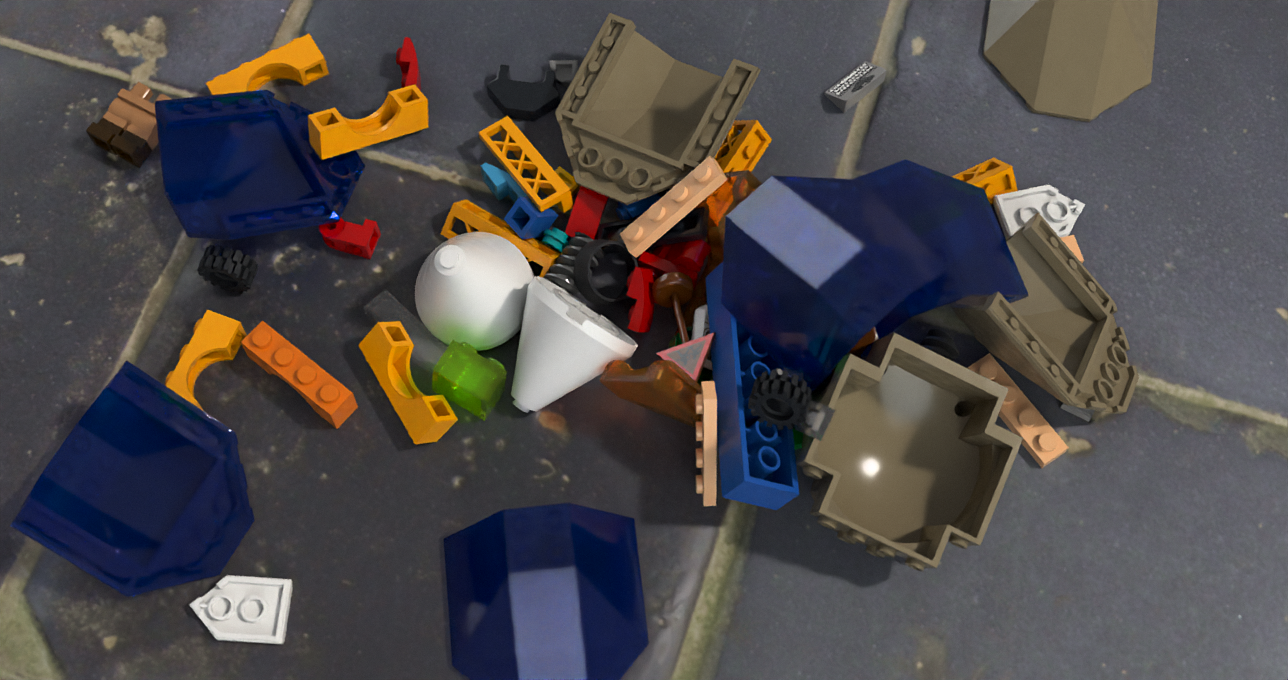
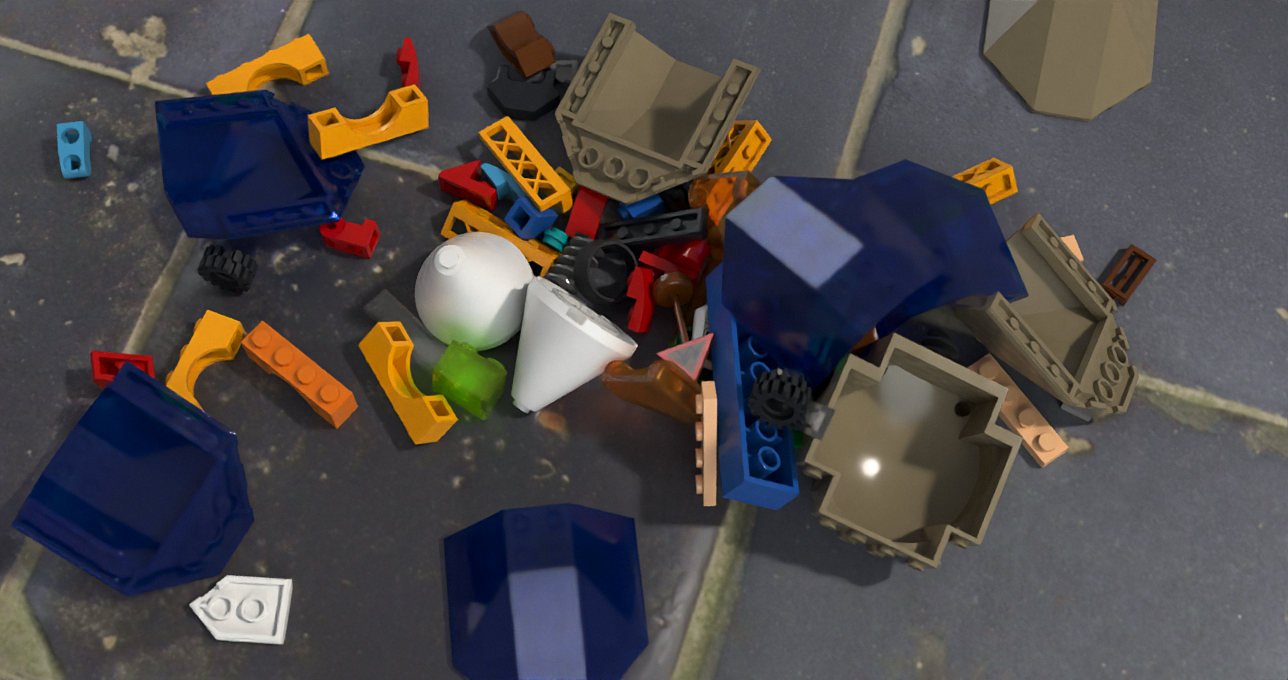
hips [86,82,175,168] -> none
light nougat plate [620,156,728,258] -> none
slope [824,61,887,113] -> none
white tile [993,184,1085,240] -> none
none -> dark azure leg [57,121,92,179]
none -> red slope [90,351,156,396]
none -> red slope [438,160,498,213]
none -> reddish brown brick [487,11,556,77]
none -> reddish brown tile [1101,244,1156,307]

